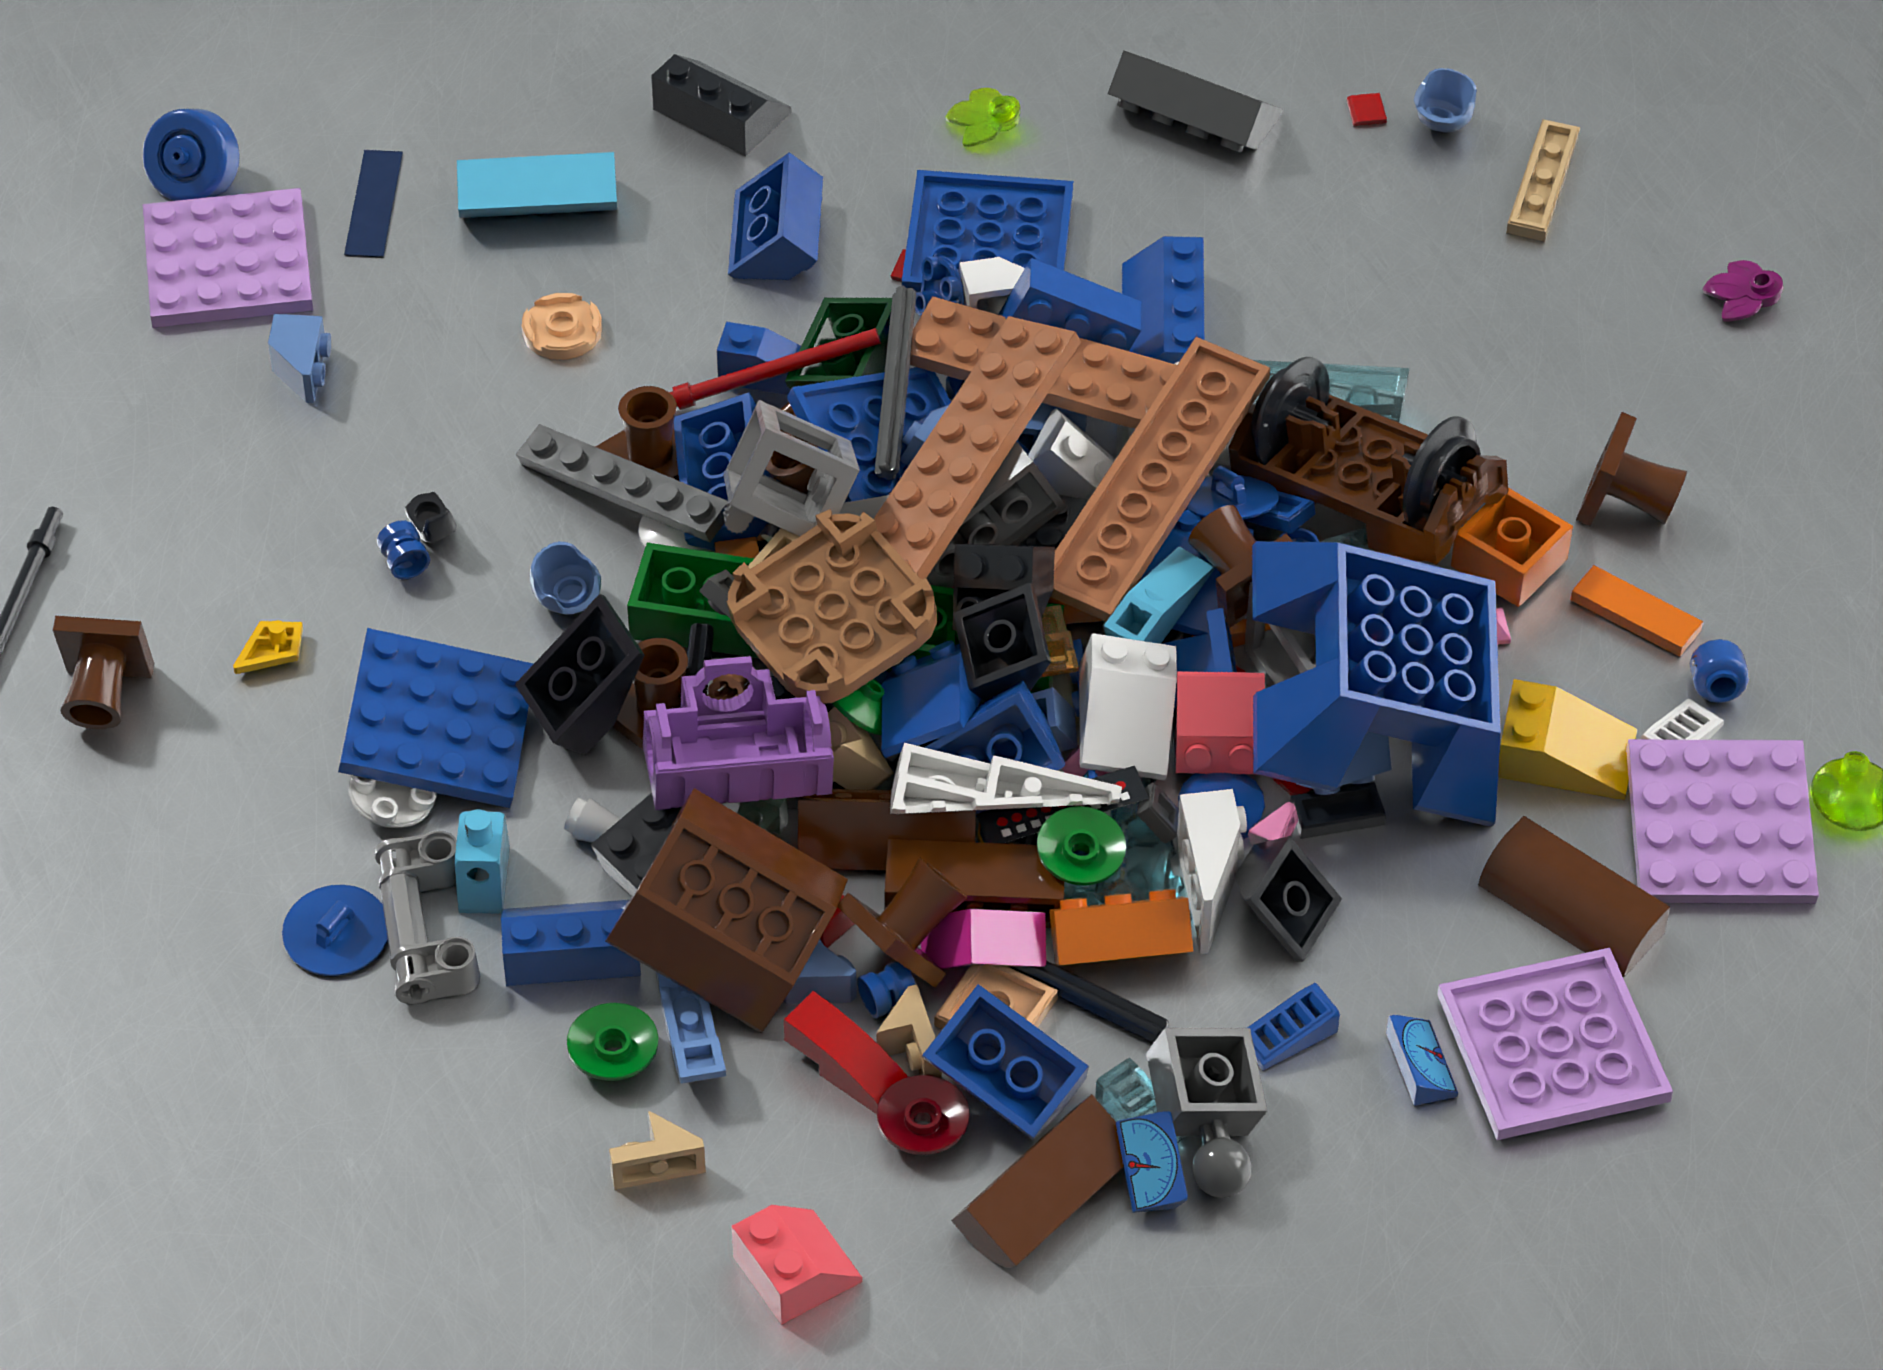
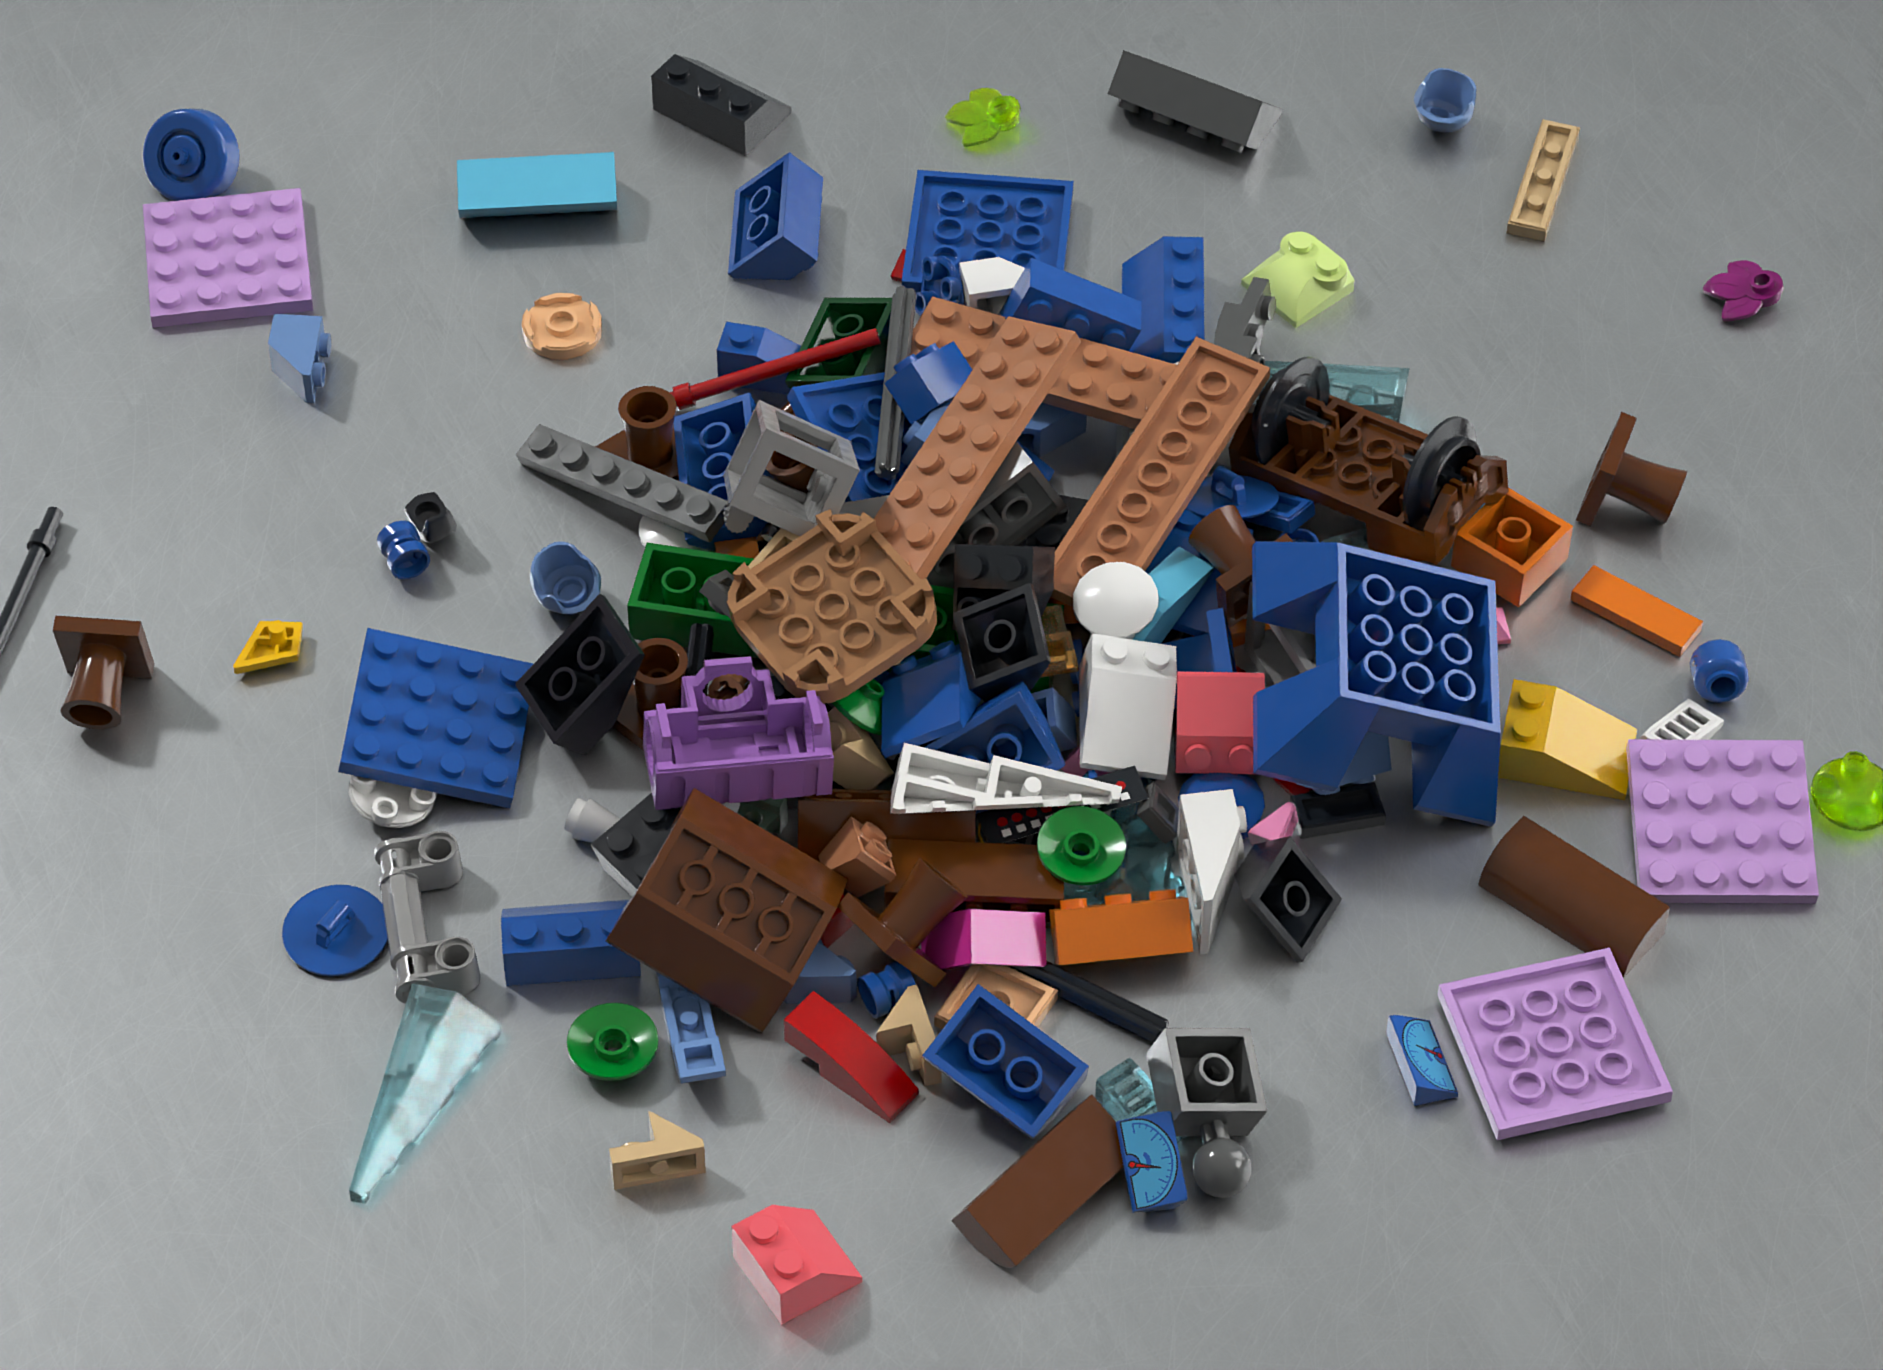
dark blue sticker [344,150,403,257] -> none
medium azure torso [455,809,510,914] -> none
dark red dish [877,1075,969,1155] -> none
white slope [1028,408,1115,500] -> none
blue slope [1247,983,1340,1071] -> none
red piece [1346,93,1387,126] -> none
none -> clear light blue wedge [349,983,502,1204]
none -> nougat slope [818,817,896,898]
none -> blue brick [884,341,972,425]
none -> white dish [1073,562,1159,639]
none -> dark grey slope [1214,277,1276,365]
none -> yellowish green slope [1241,232,1355,328]

